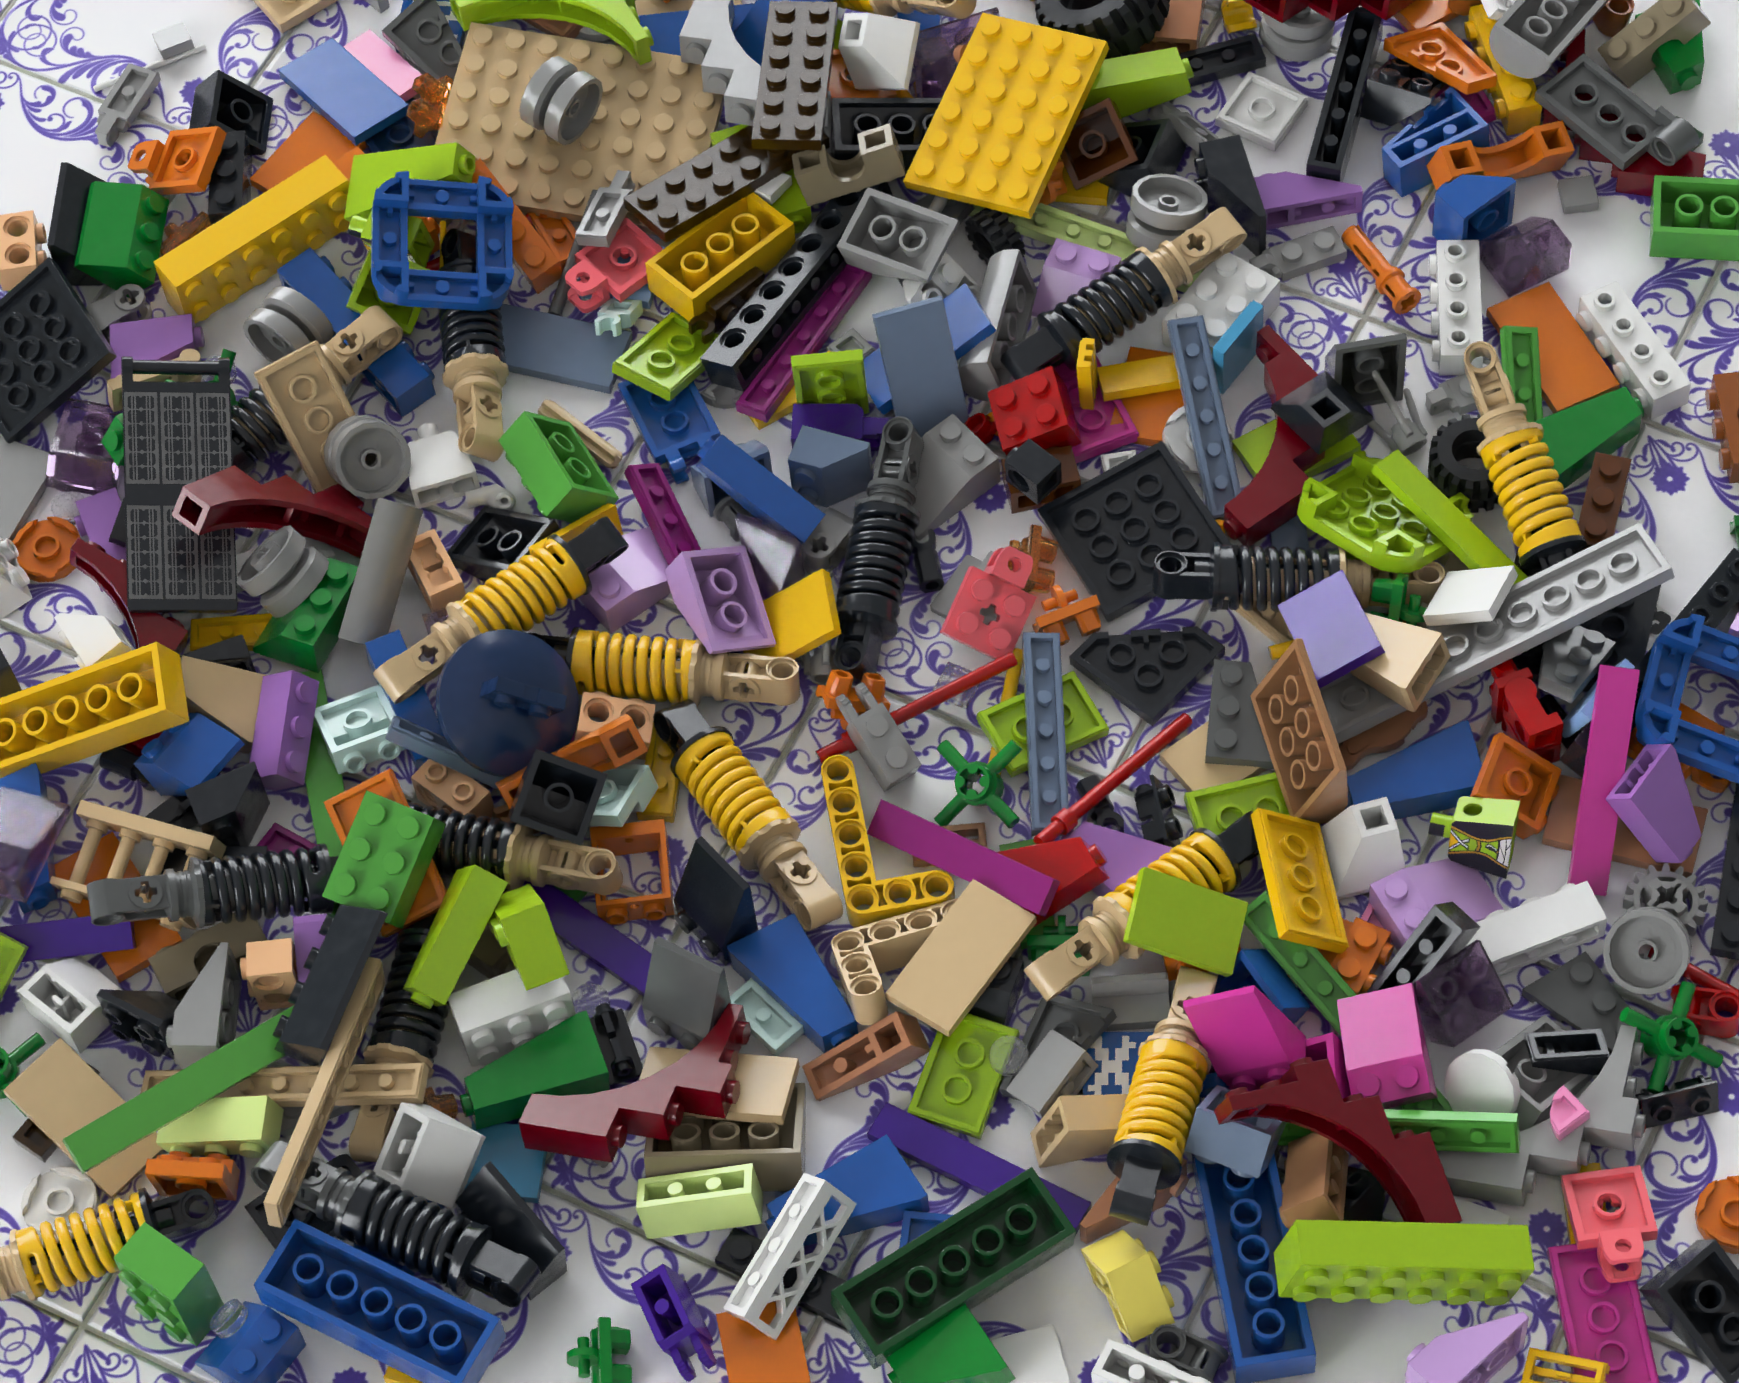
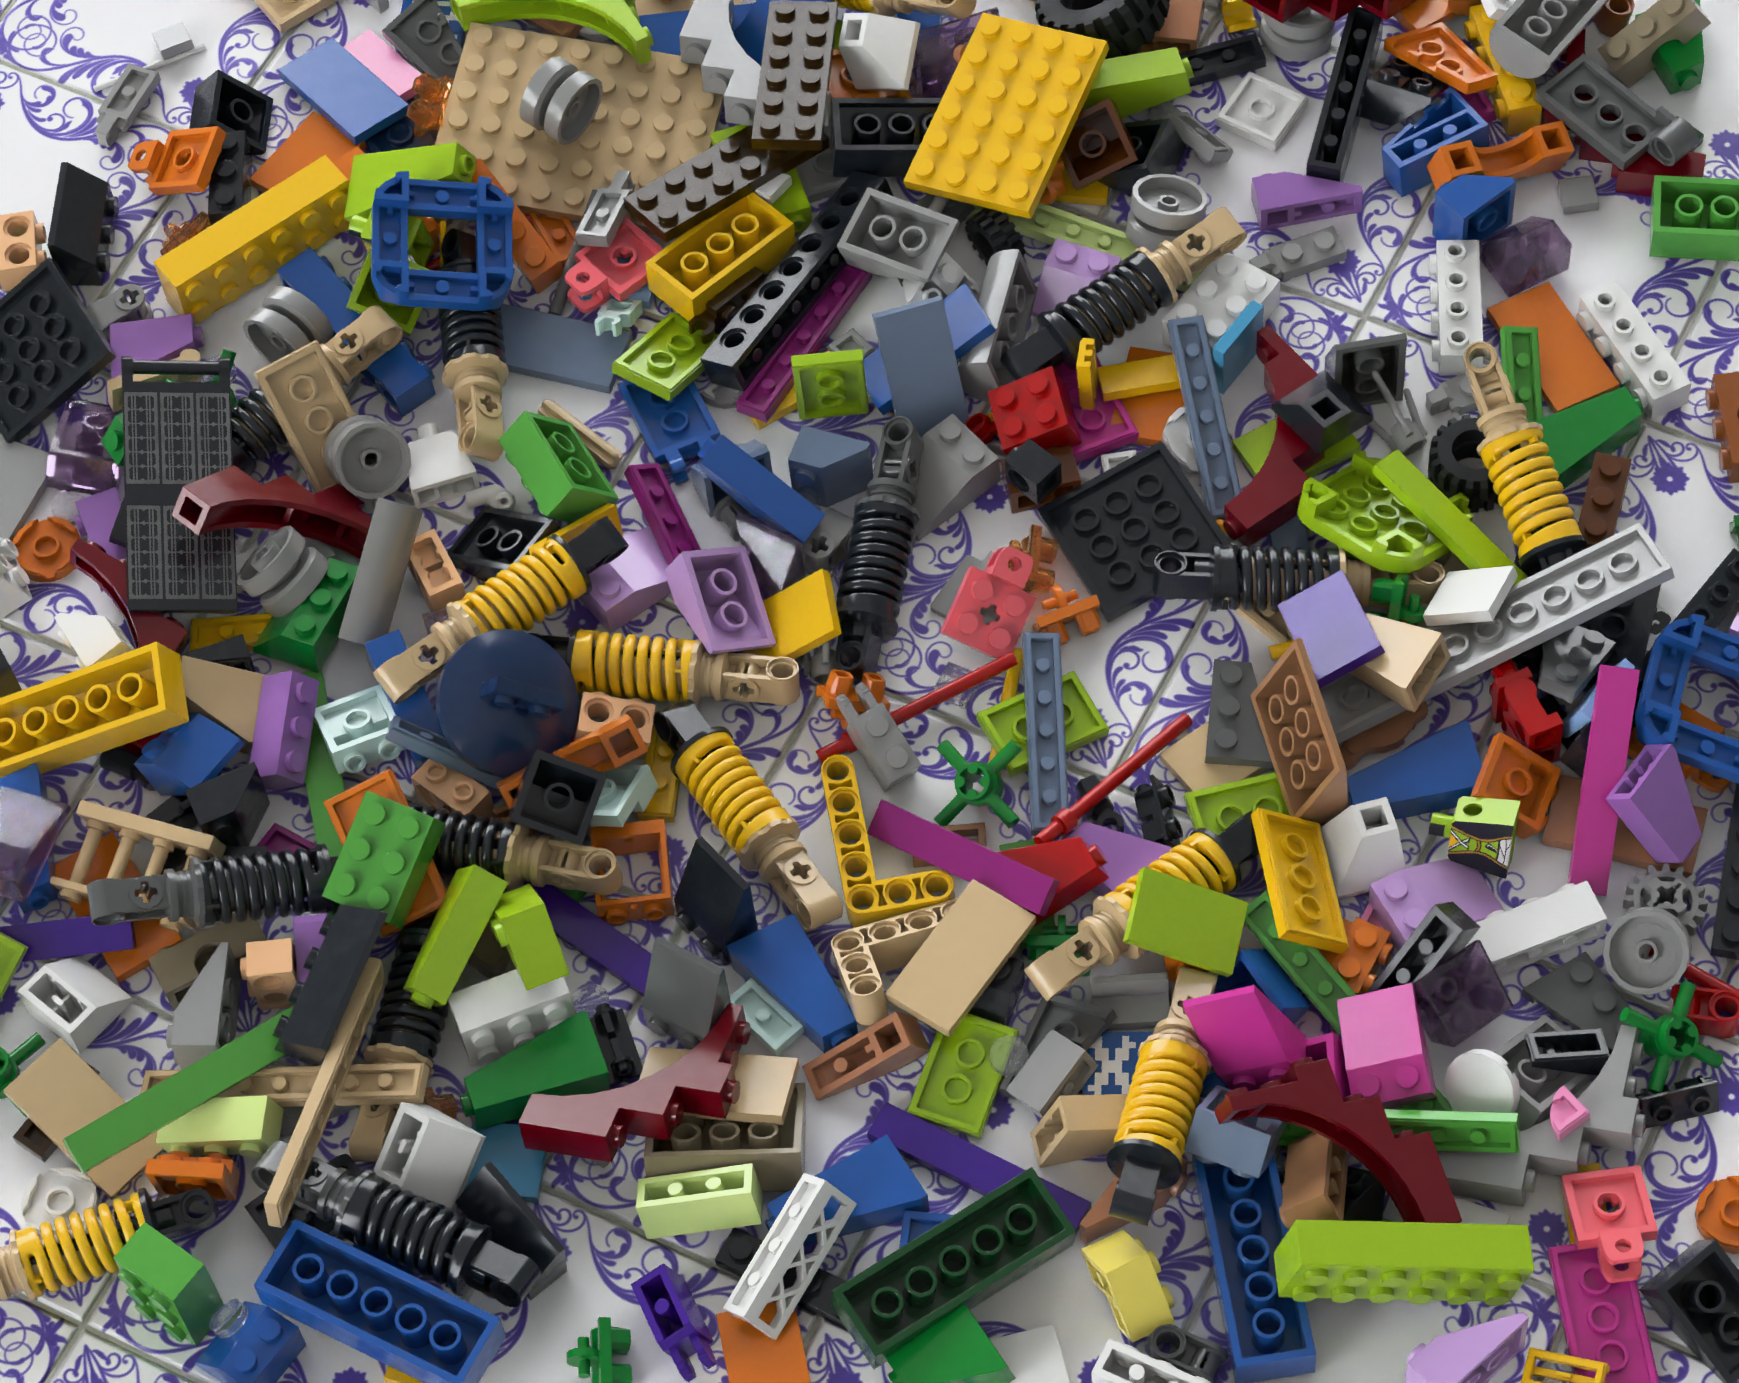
green slope [74,181,170,298] -> none
black slope [96,989,181,1060] -> none
dark purple hinge [791,404,889,451] -> none
dark tan arch [792,123,906,206] -> none
black bar [912,529,944,593] -> none
black plate [1069,626,1225,726] -> none
black slope [1194,134,1267,256] -> none
orange pin [1341,225,1421,314] -> none

